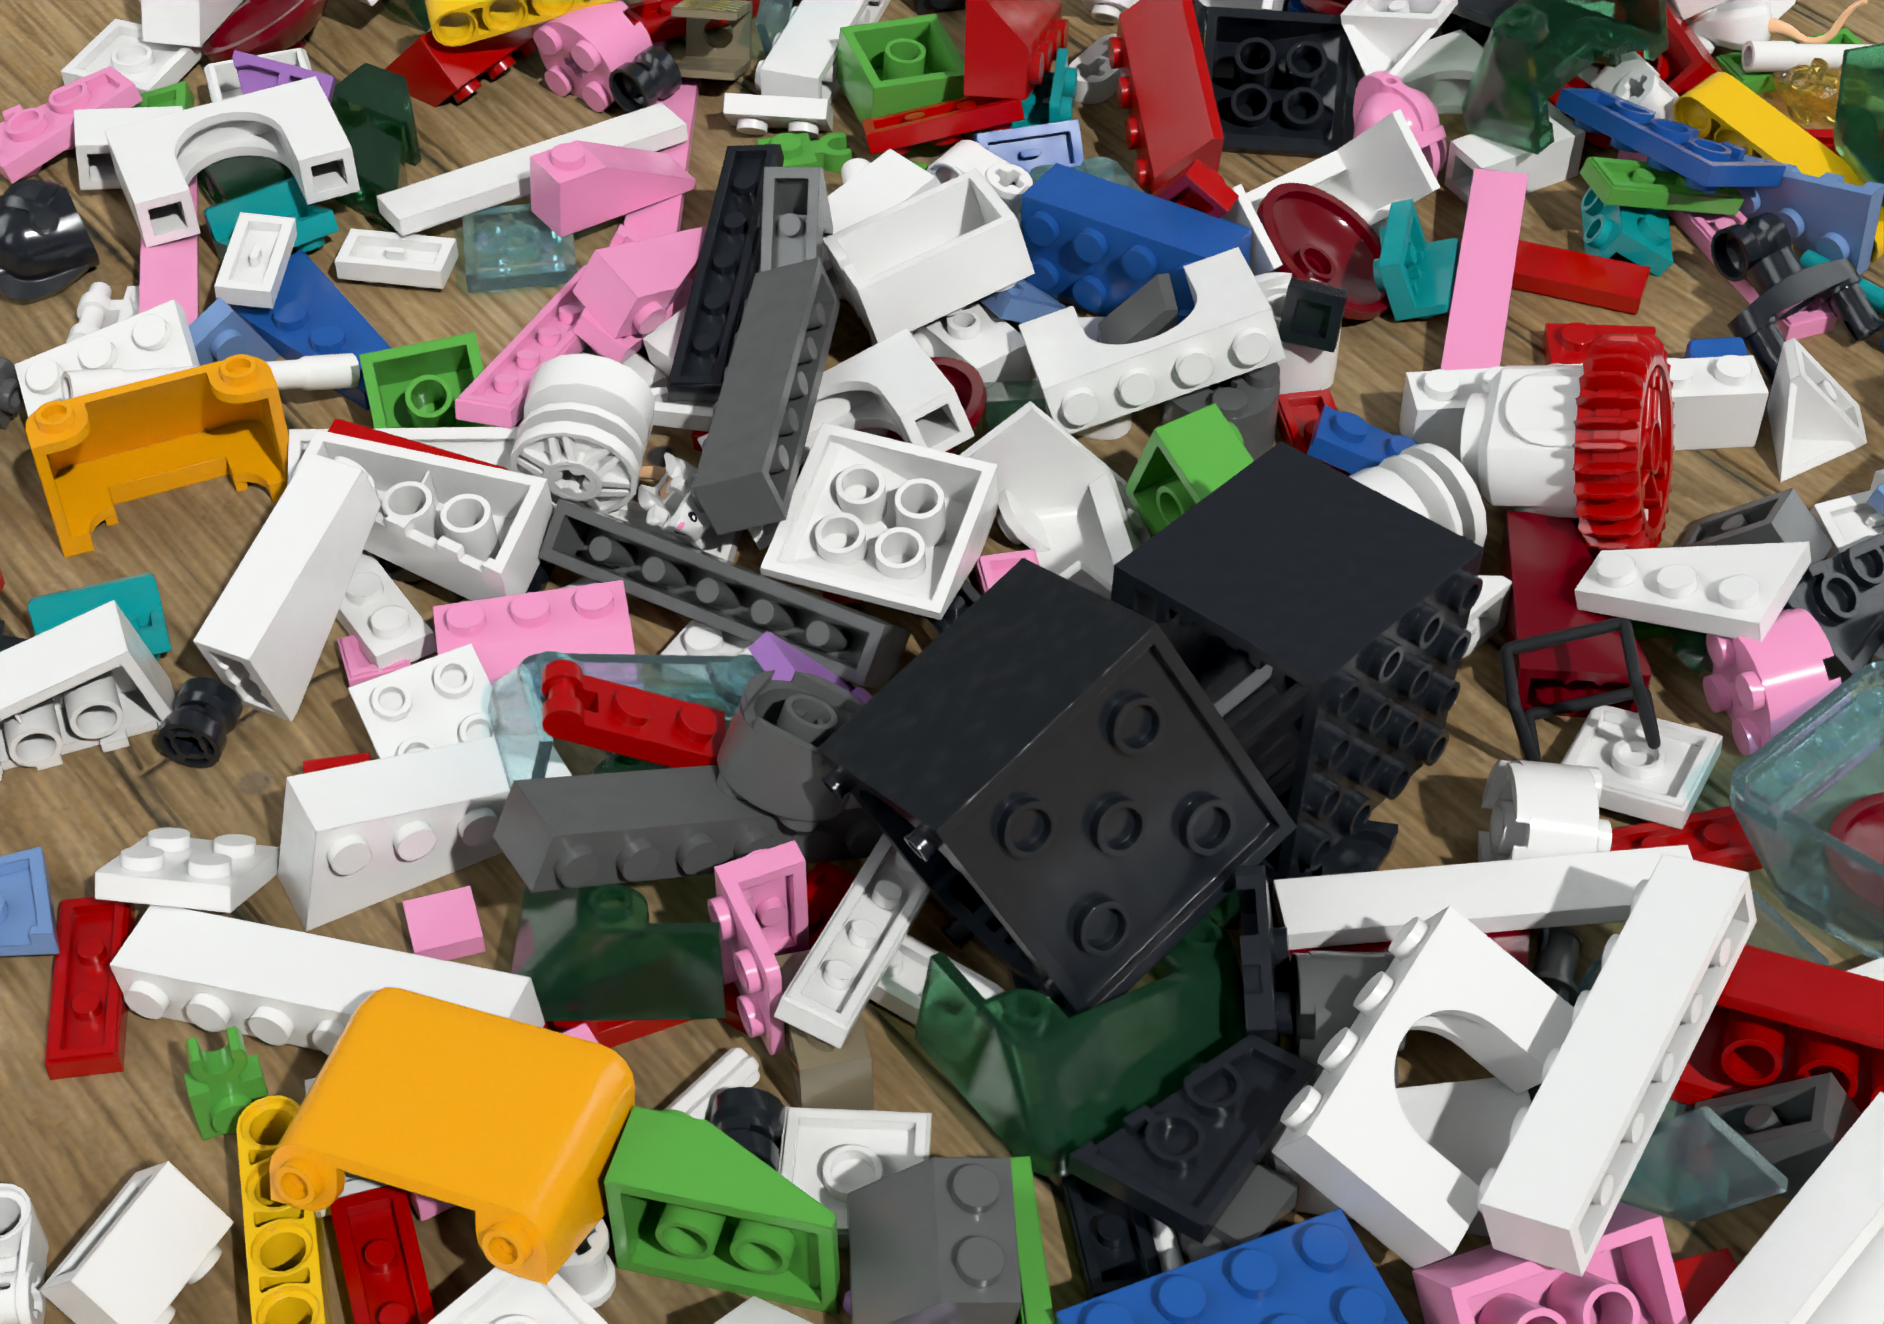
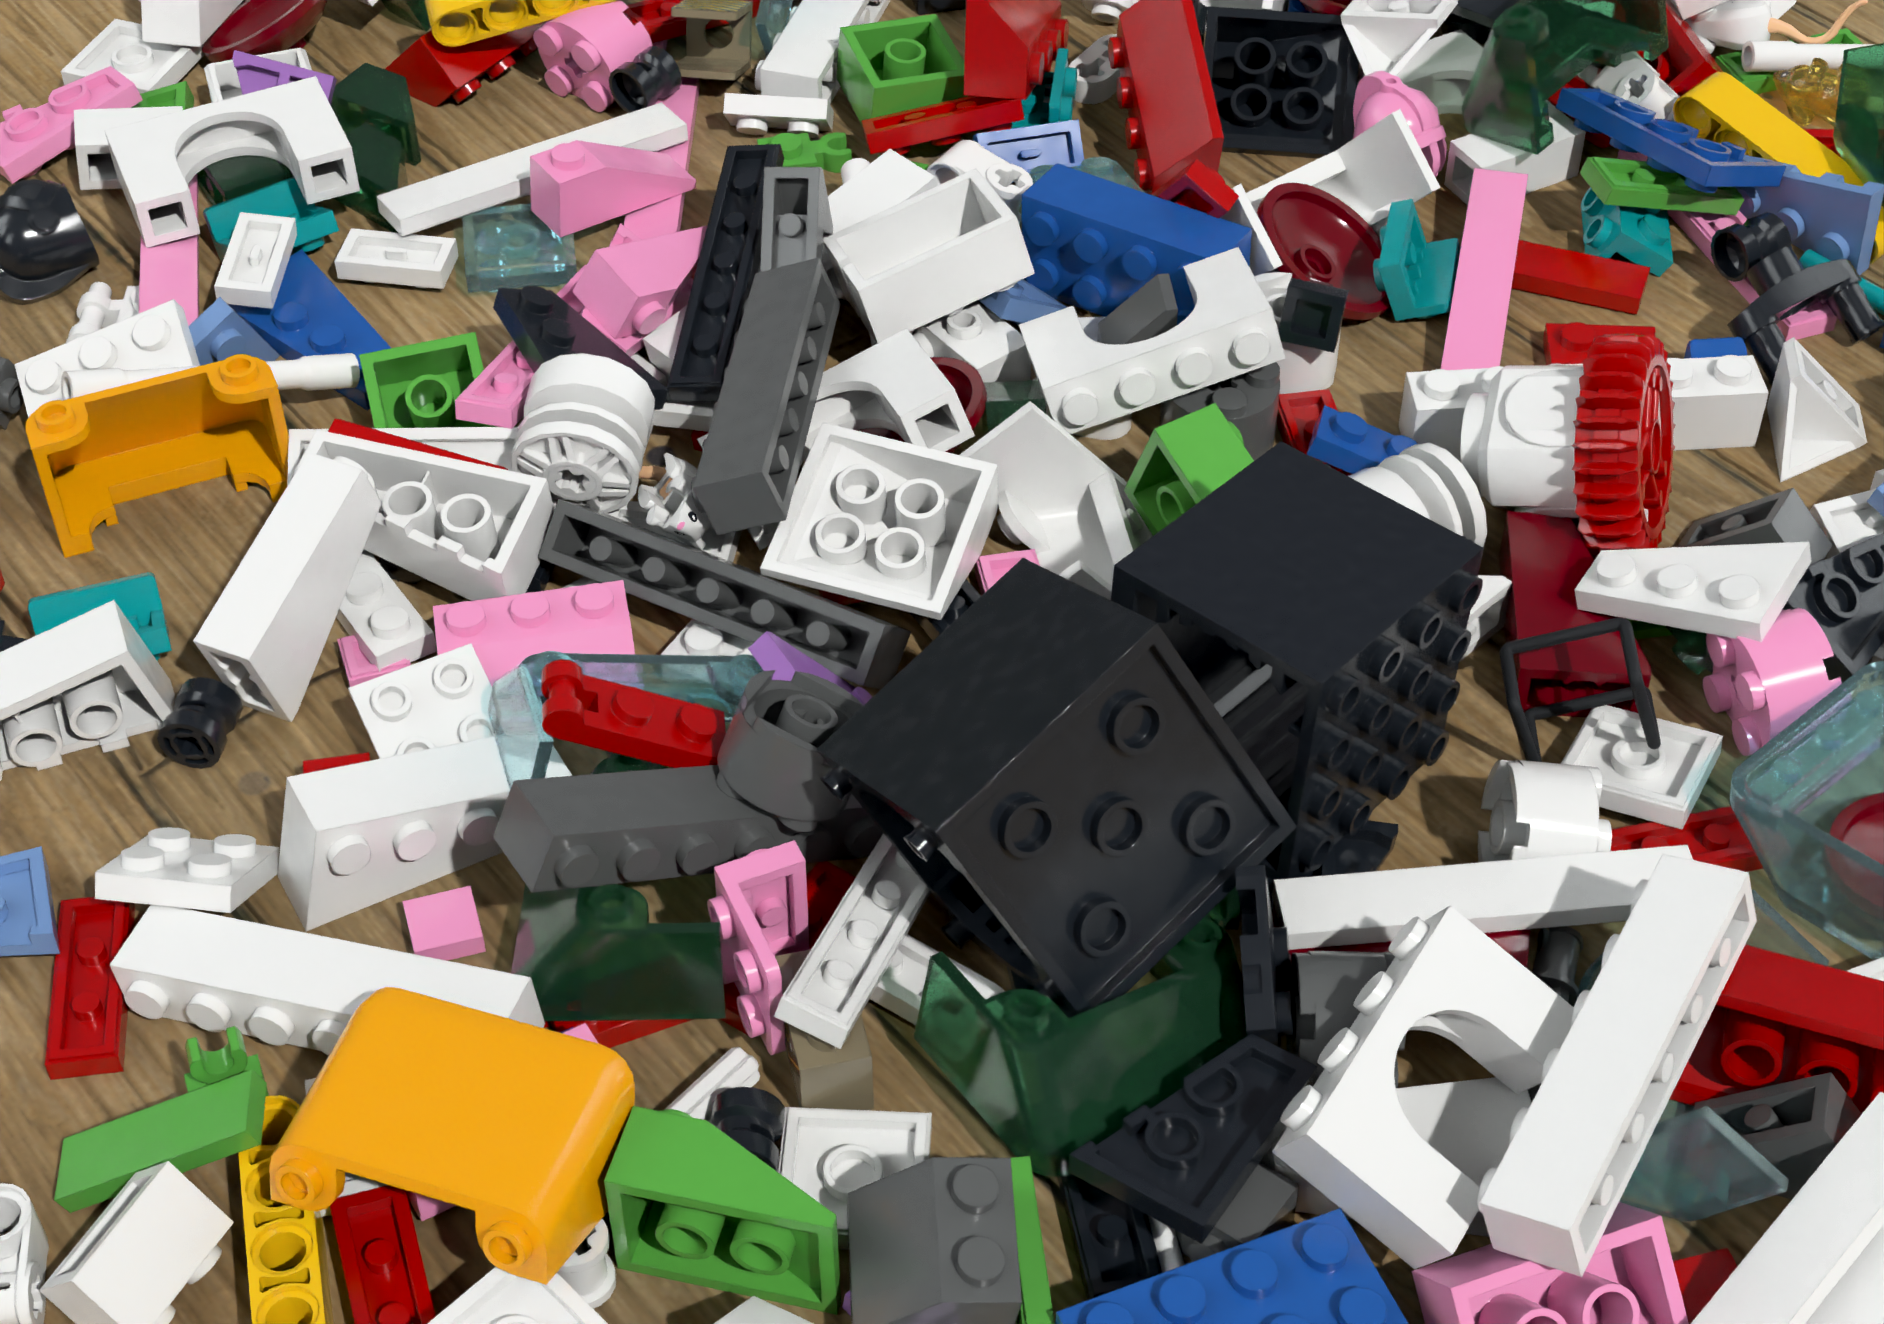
none -> bright green tile [54,1069,267,1213]
none -> black wing [493,286,669,409]

